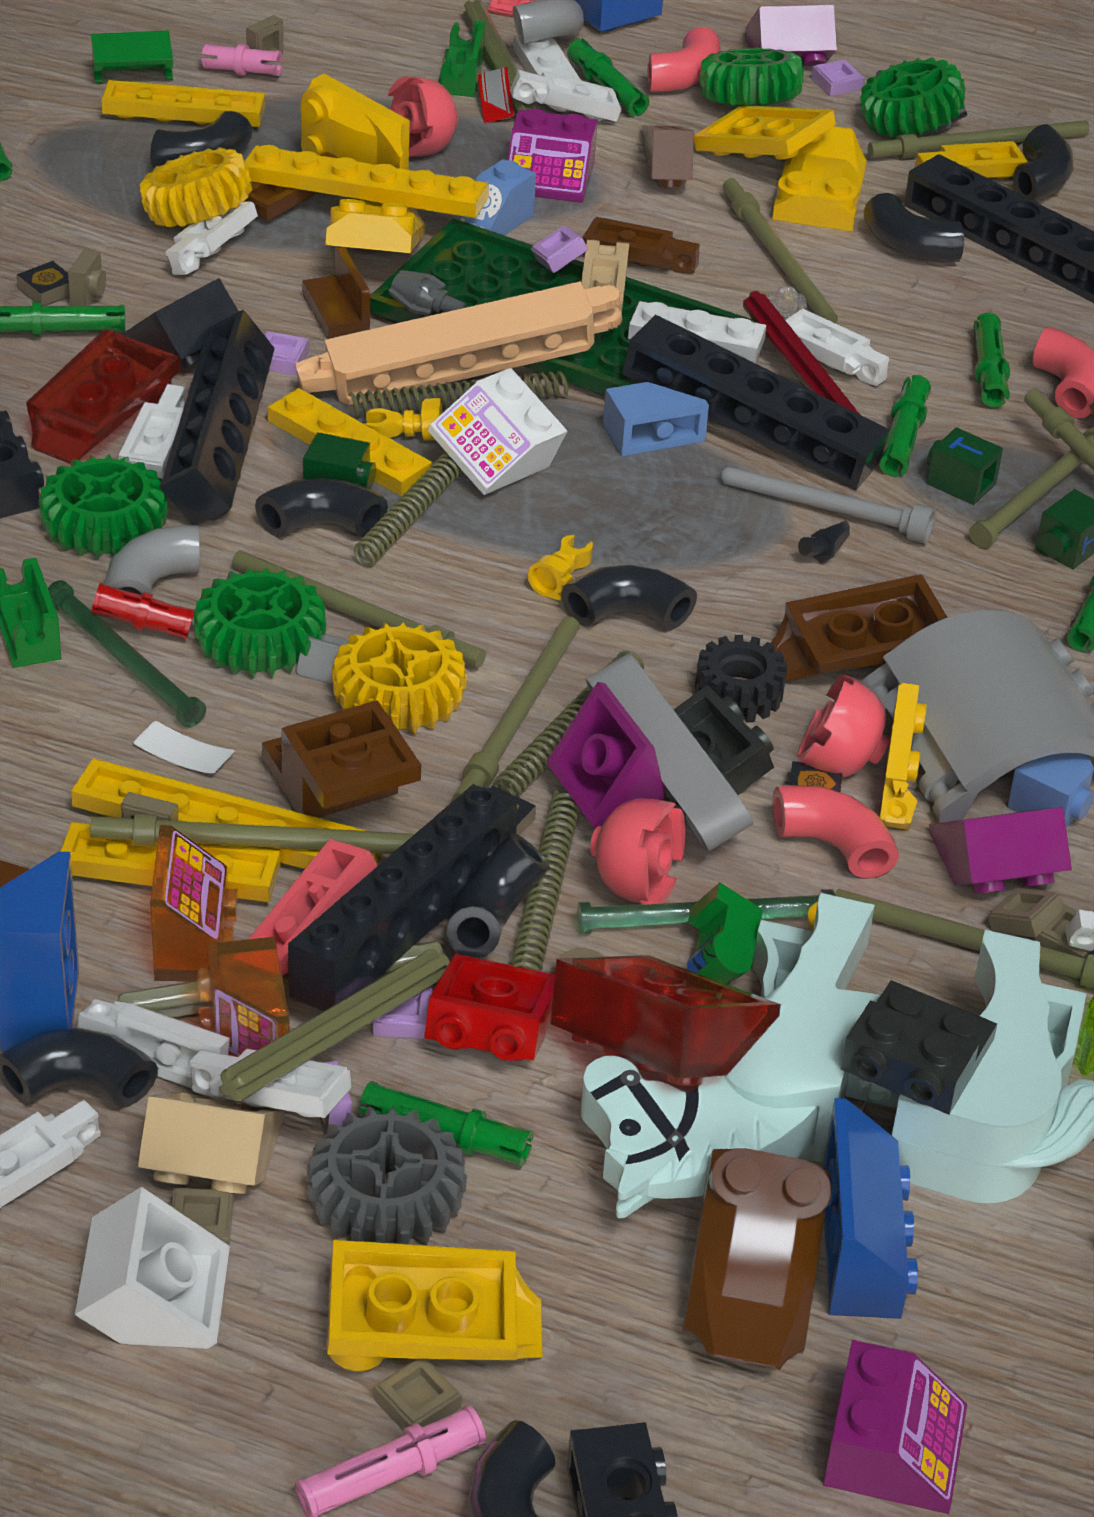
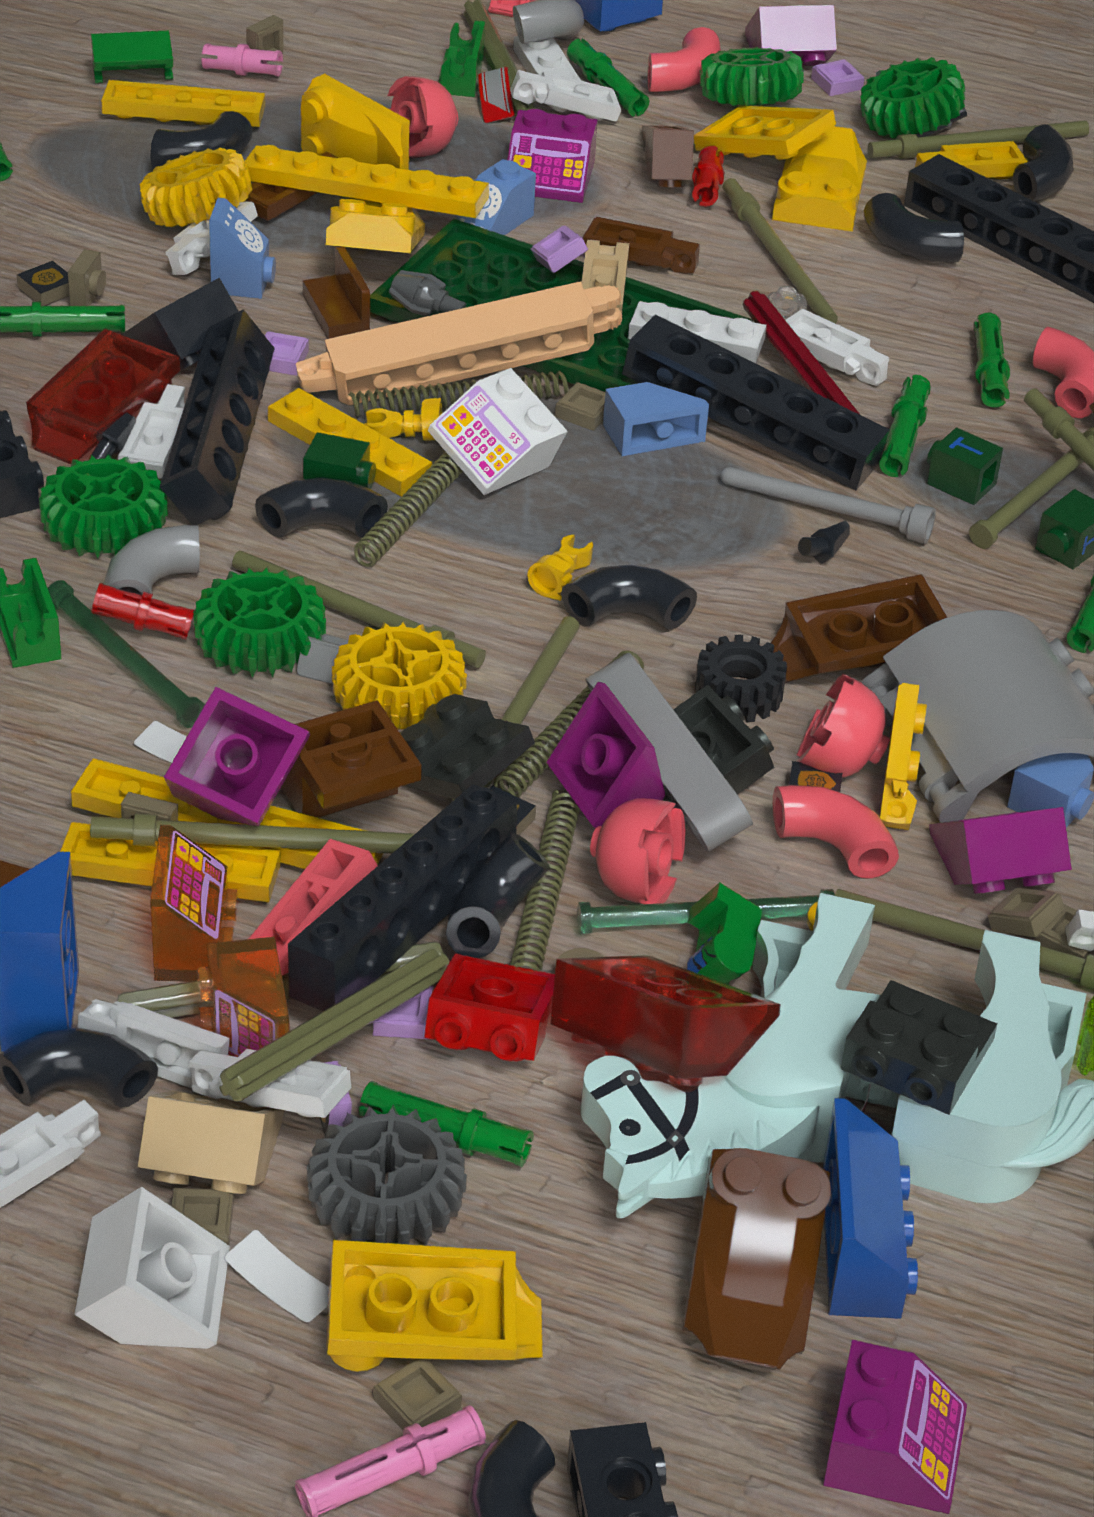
none -> black bar [91,412,136,459]
none -> magenta slope [164,687,310,827]
none -> medium blue slope [209,198,276,299]
none -> white sticker [225,1230,329,1322]
none -> pearl dark grey plate [400,694,535,799]
none -> dark tan tile [555,382,605,431]
none -> red pin [692,146,725,207]

